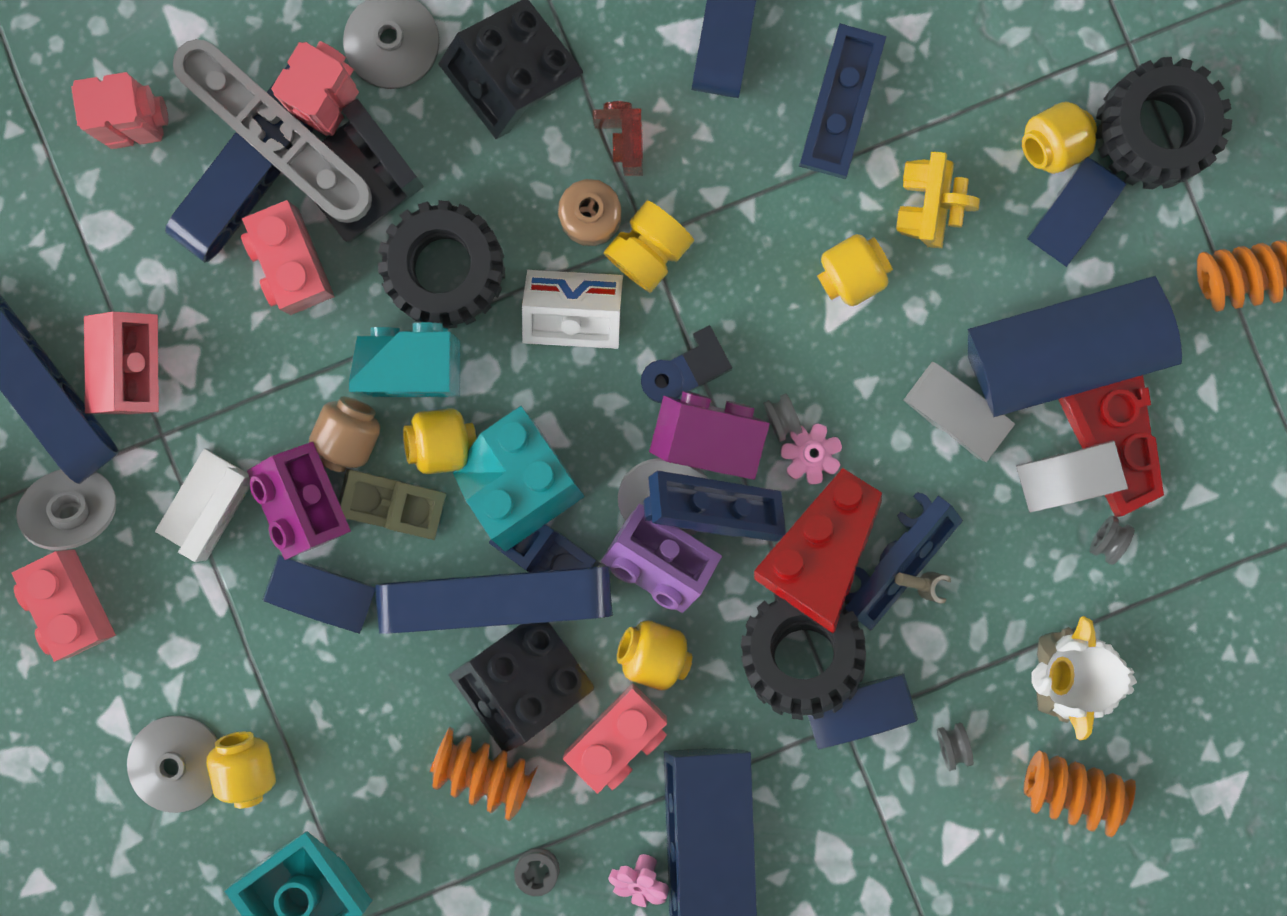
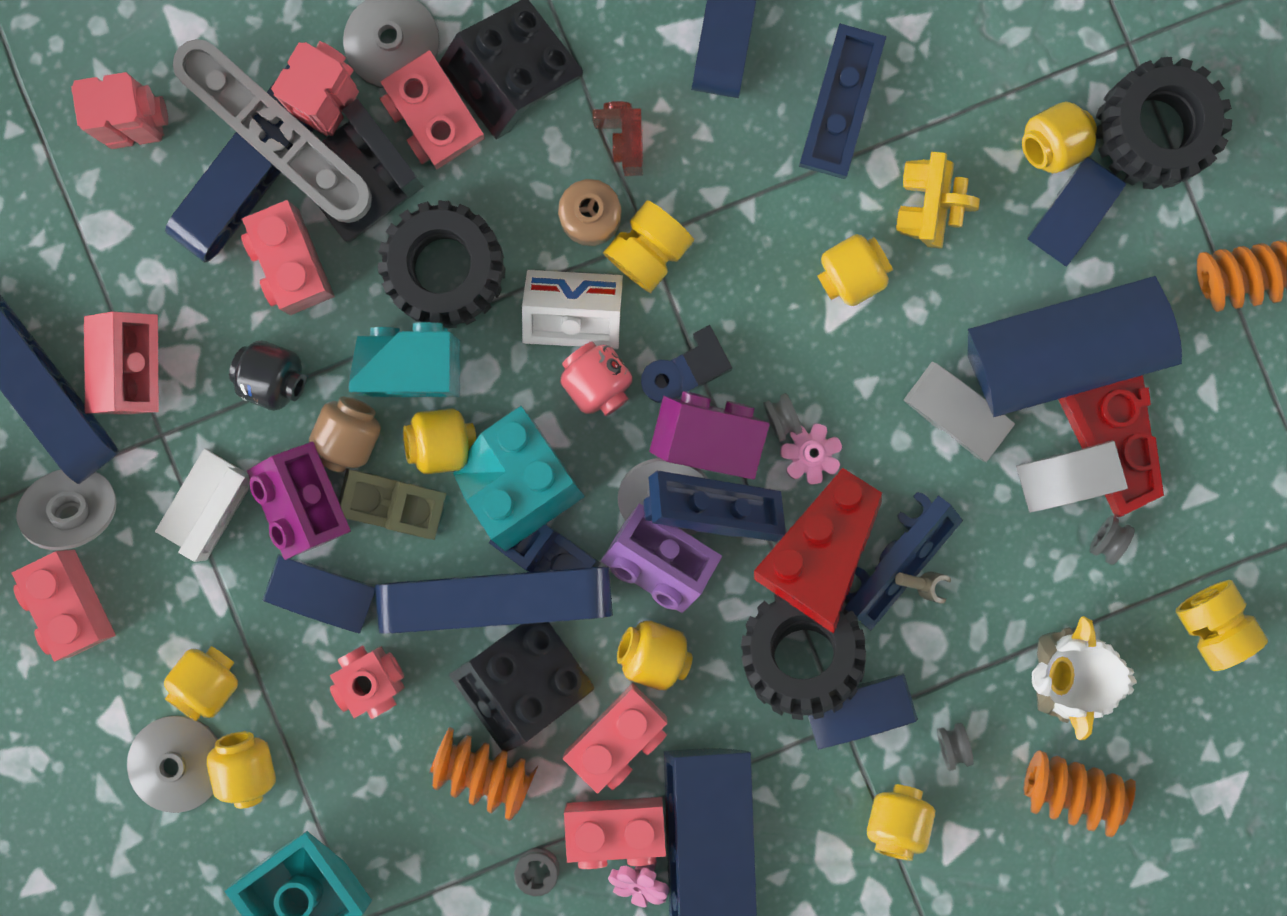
none -> yellow head [164,646,238,721]
none -> black head [229,340,306,411]
none -> coral brick [330,645,405,719]
none -> coral brick [379,50,485,169]
none -> coral head [560,342,633,416]
none -> coral brick [564,797,666,869]
none -> yellow head [867,784,935,861]
none -> yellow wheel [1175,580,1268,671]

